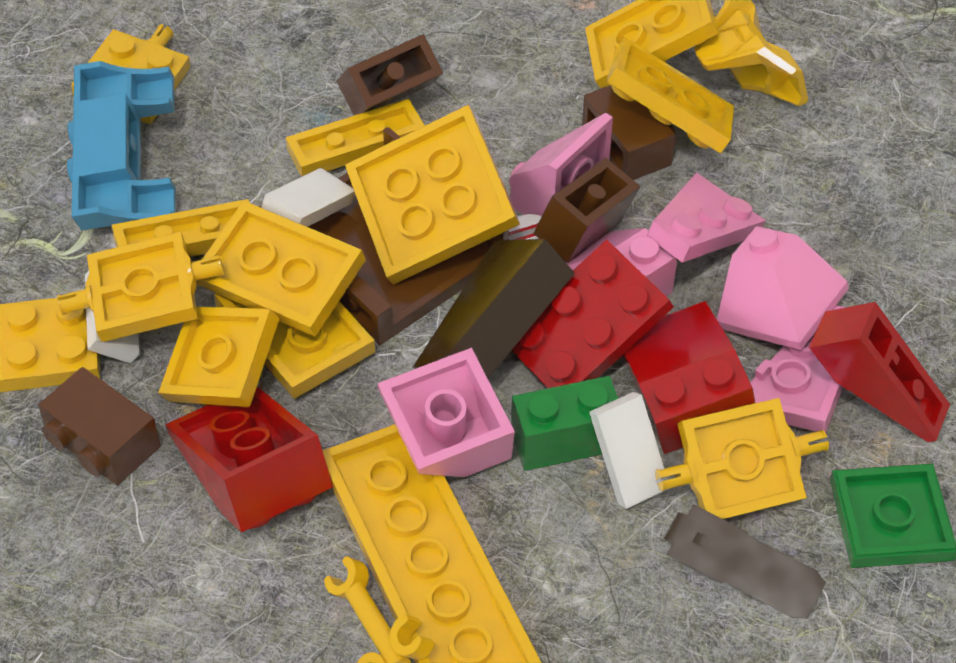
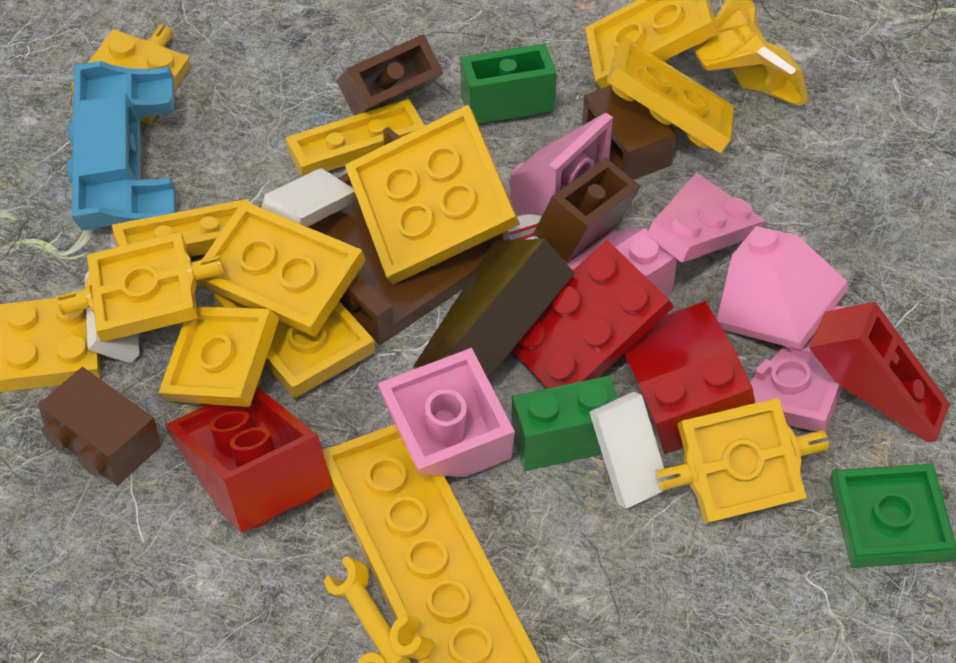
piece [664,504,826,618] -> none
none -> green brick [460,43,557,124]

